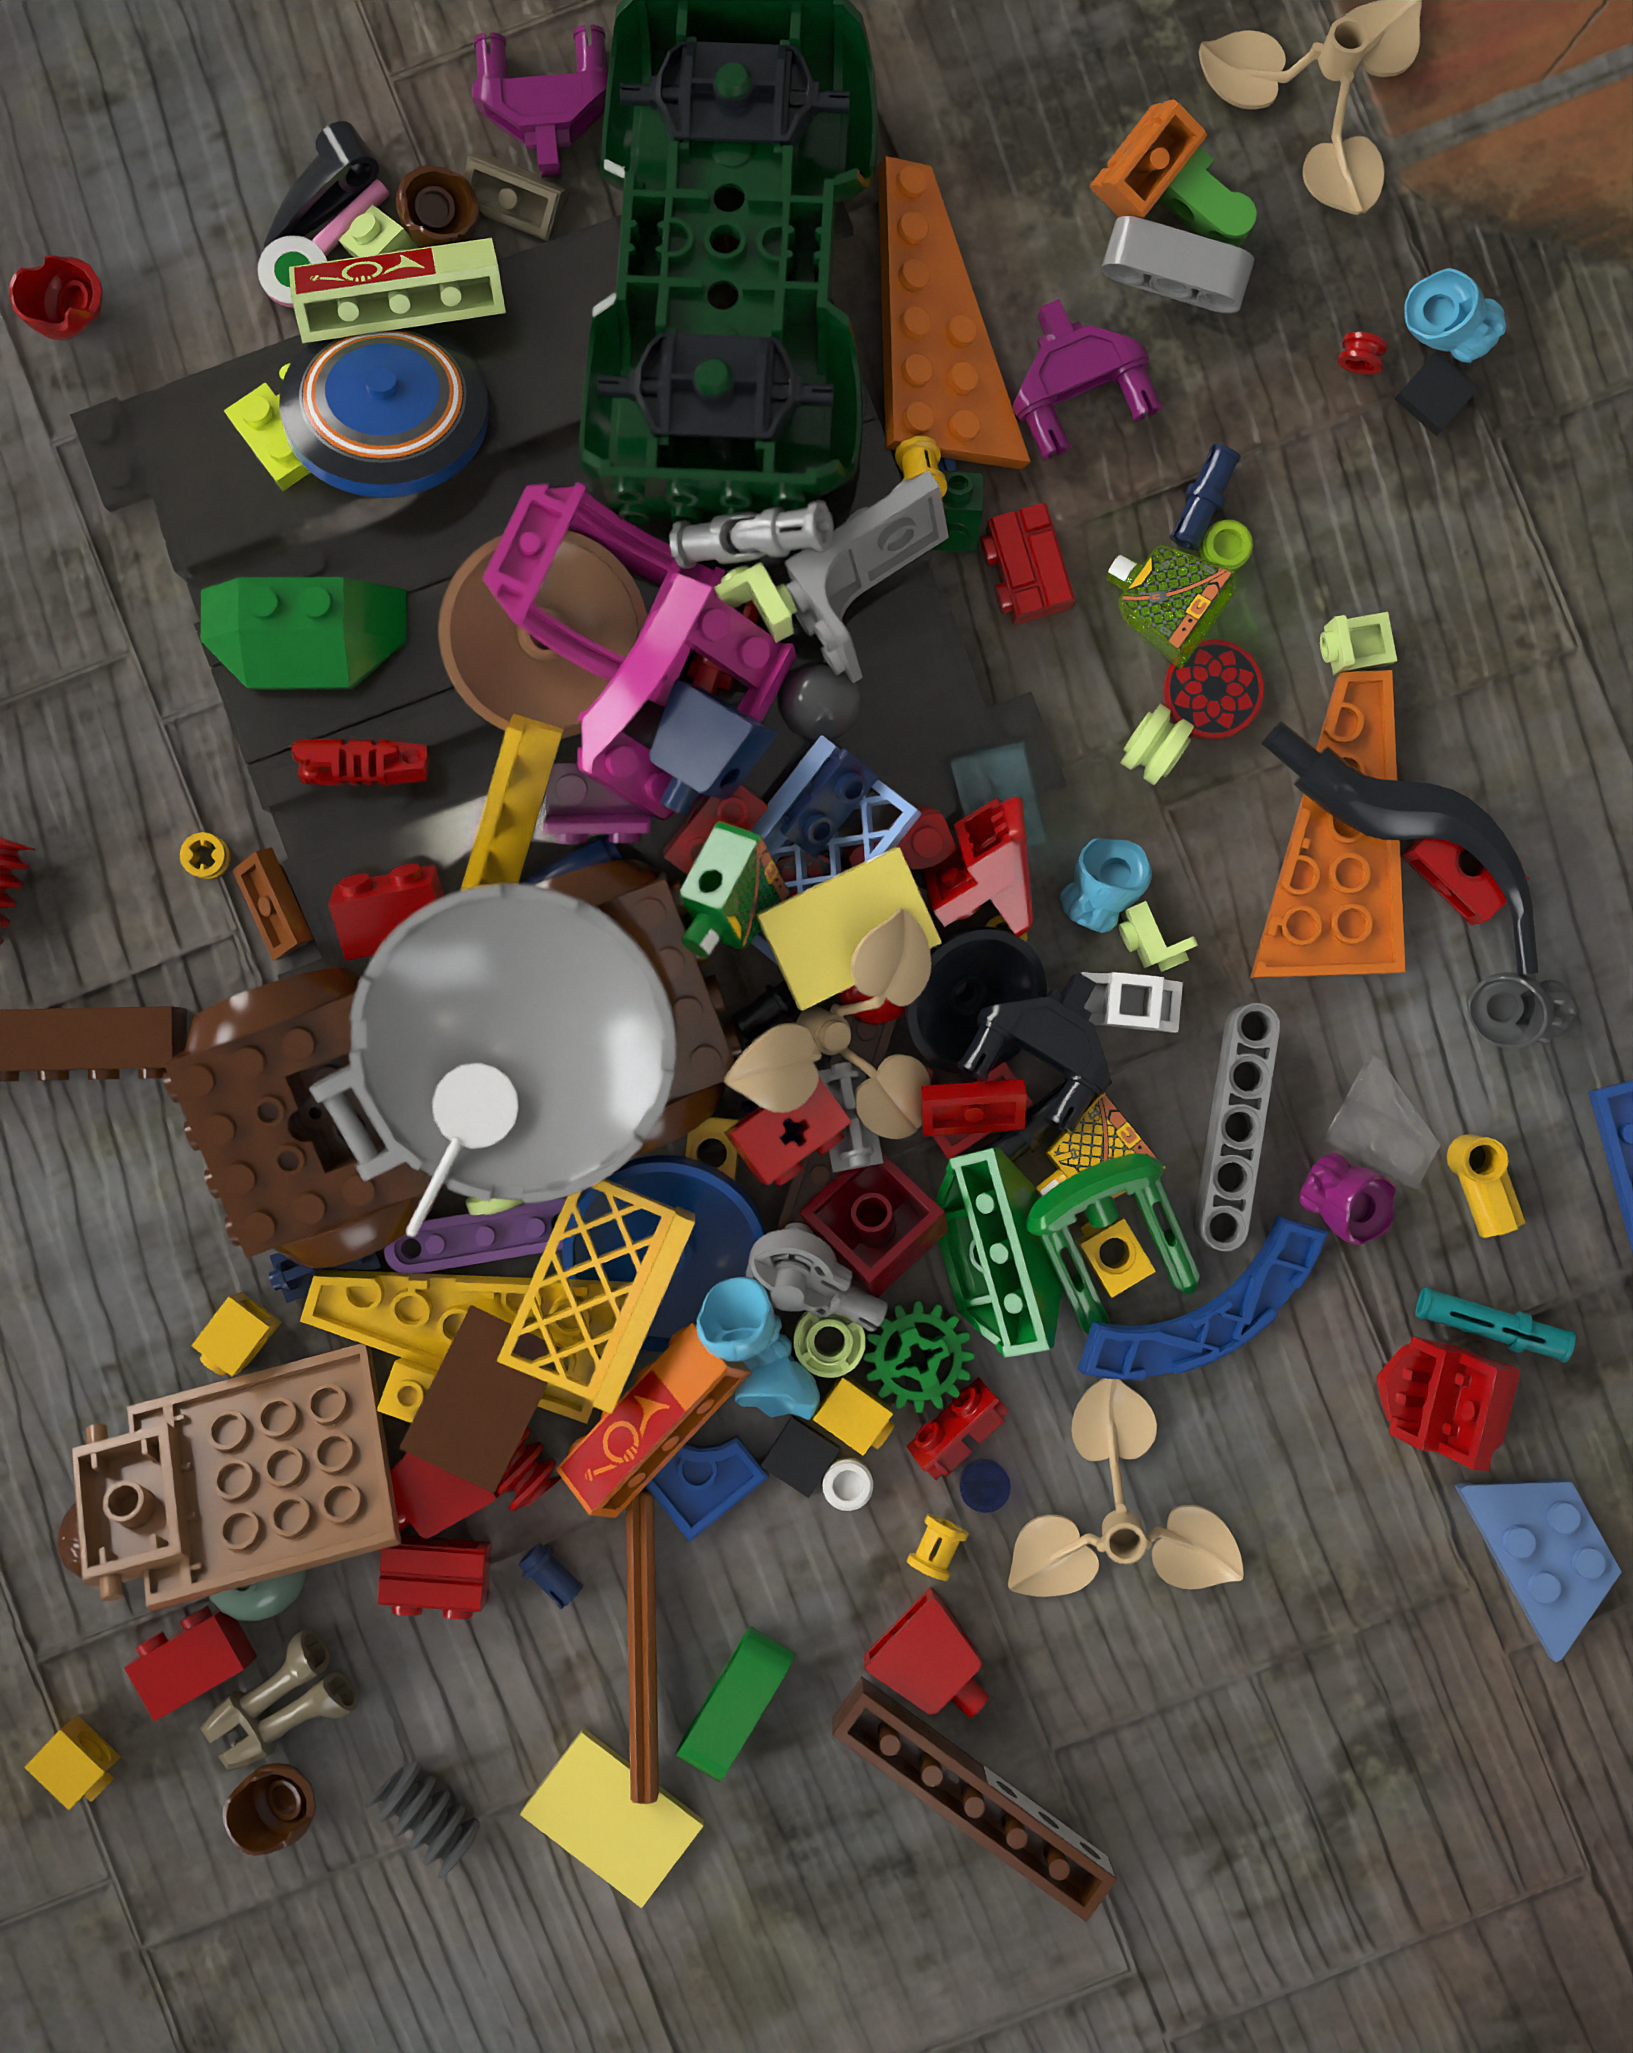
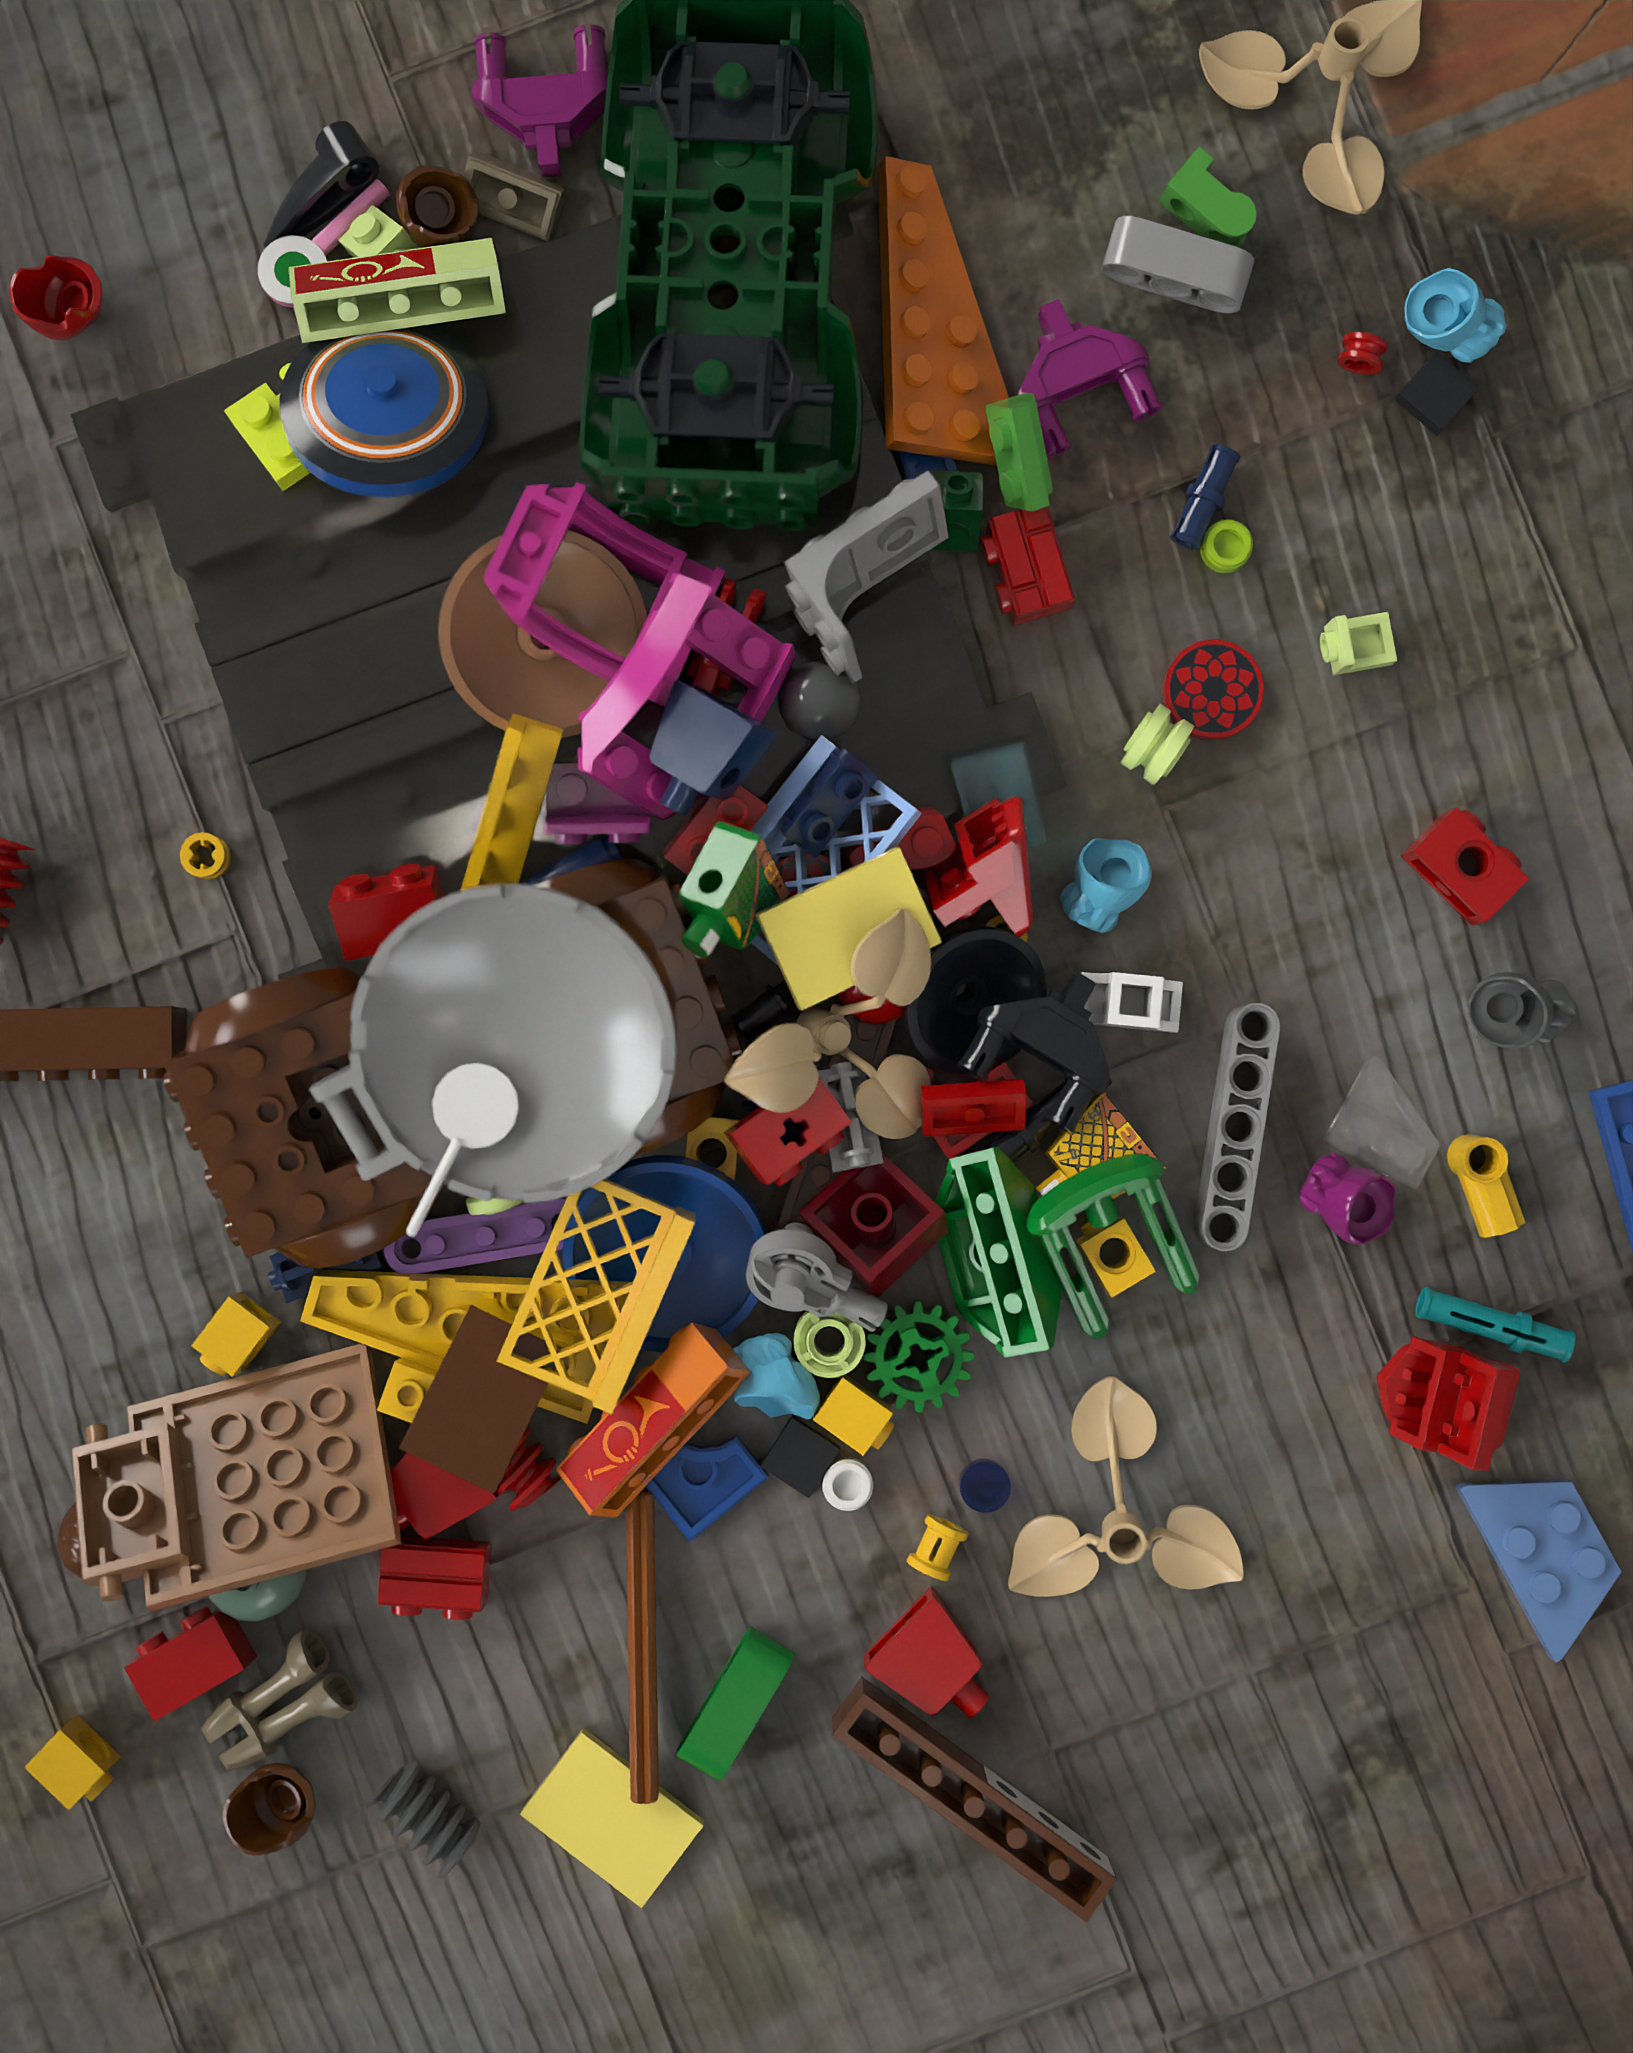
green wedge [201,577,408,690] -> none
dark orange plate [232,847,314,961] -> none
red hinge [291,739,430,786] -> none
dark blue pin [518,1543,584,1609] -> none
light grey piece [670,501,833,569] -> none
medium azure hair [697,1277,782,1362] -> none
yellowish green bracket [715,563,797,643] -> none
yellow bush [895,436,947,497] -> none
red hinge [906,1377,1010,1480] -> none
blue tile [1078,1215,1328,1380] -> none
orange brick [1089,99,1208,218] -> none
torso [1107,545,1236,669] -> none
yellowish green bracket [1118,901,1198,972] -> none
orange wing [1250,670,1406,979] -> none
black animal [1261,721,1538,975] -> none
none -> bright green bracket [985,393,1053,511]

